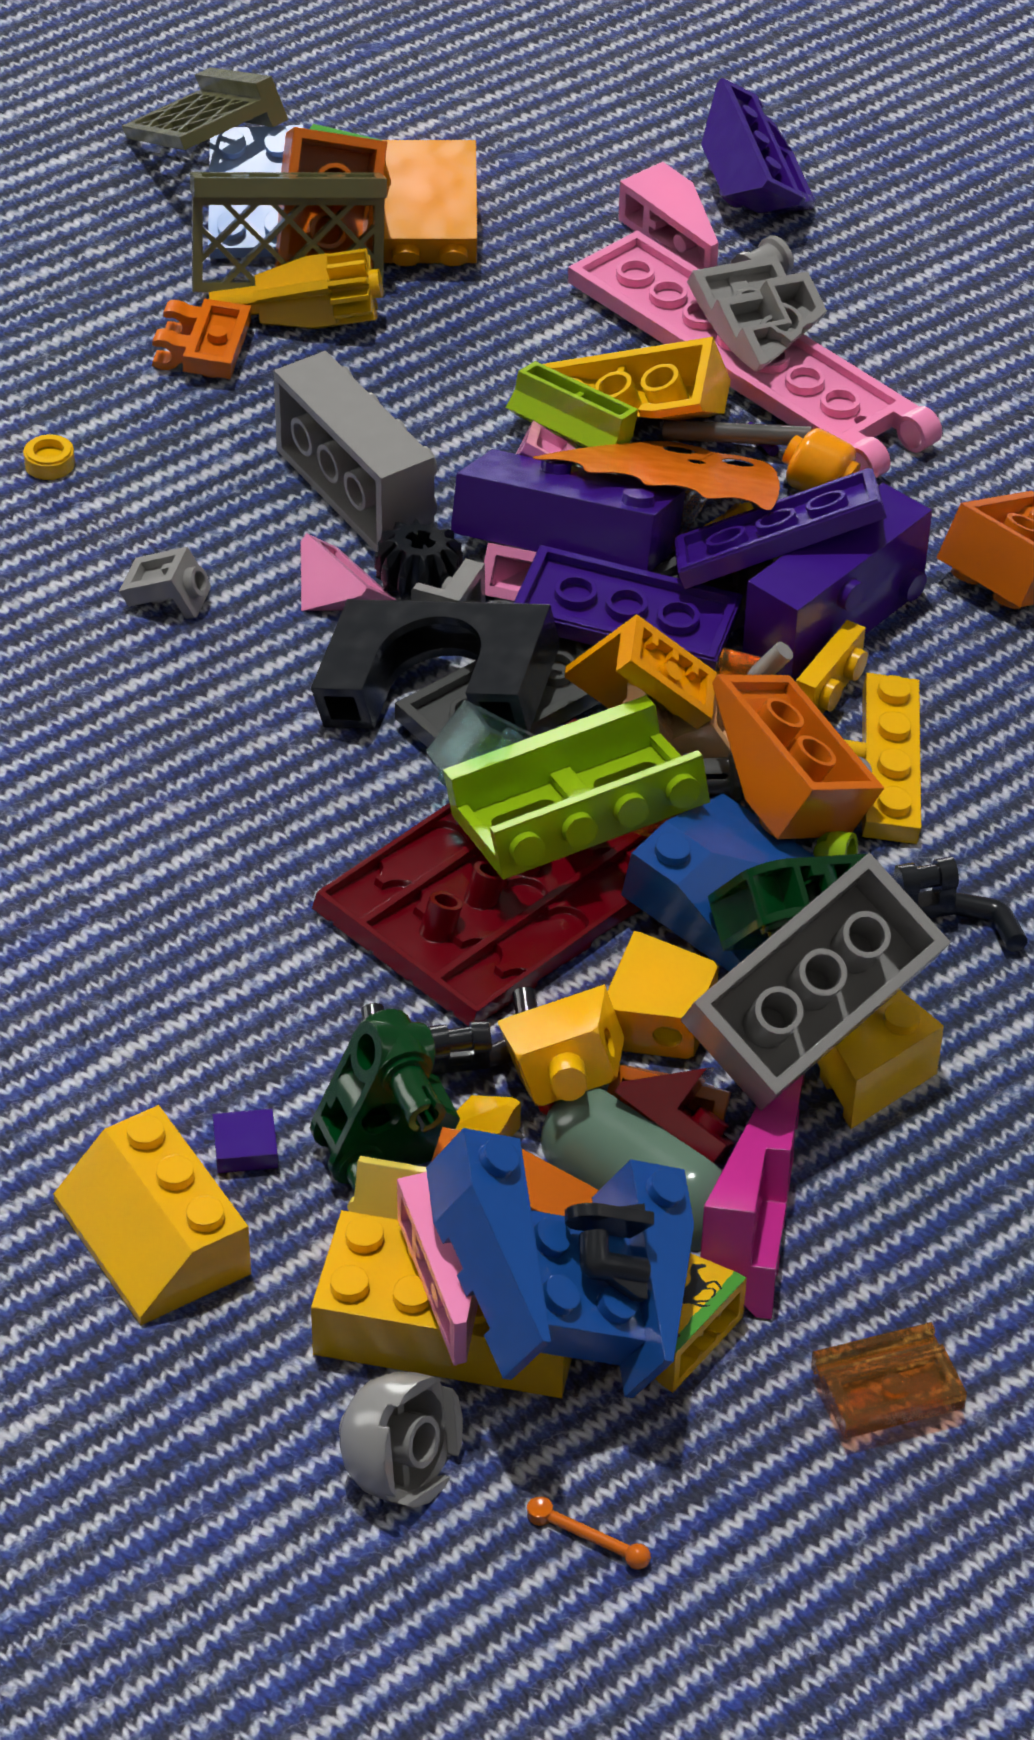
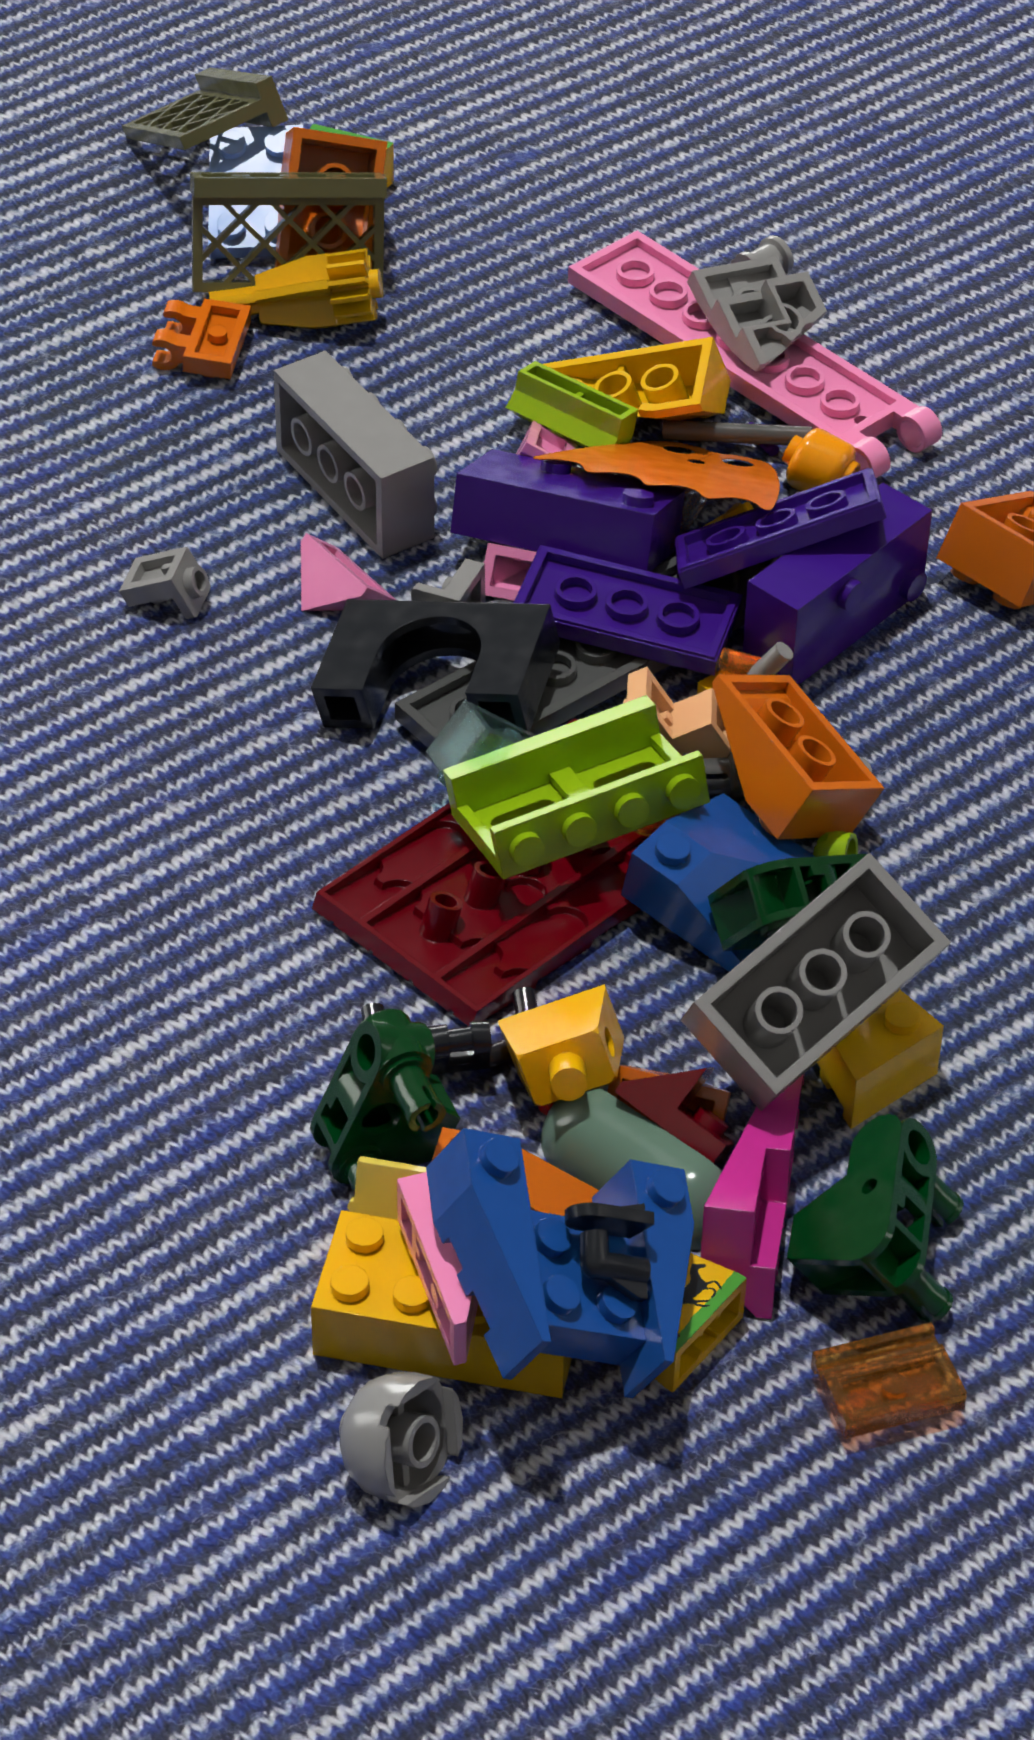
yellow tile [23,434,75,480] -> none
yellow slope [53,1105,251,1325] -> none
dark purple tile [212,1109,278,1173] -> none
black gear [374,519,463,599] -> none
light orange slope [382,140,477,266] -> none
yellow slope [456,1095,521,1137] -> none
orange hinge [527,1496,651,1570] -> none
light orange bracket [564,614,717,729] -> none
yellow torso [607,931,719,1059] -> none
bright pink slope [619,162,719,269] -> none
dark purple wedge [701,78,816,213] -> none
yellow plate [796,620,868,714] -> none
yellow plate [845,672,921,844] -> none
black piece [894,856,1028,952] -> none
none -> dark green piece [787,1114,964,1324]

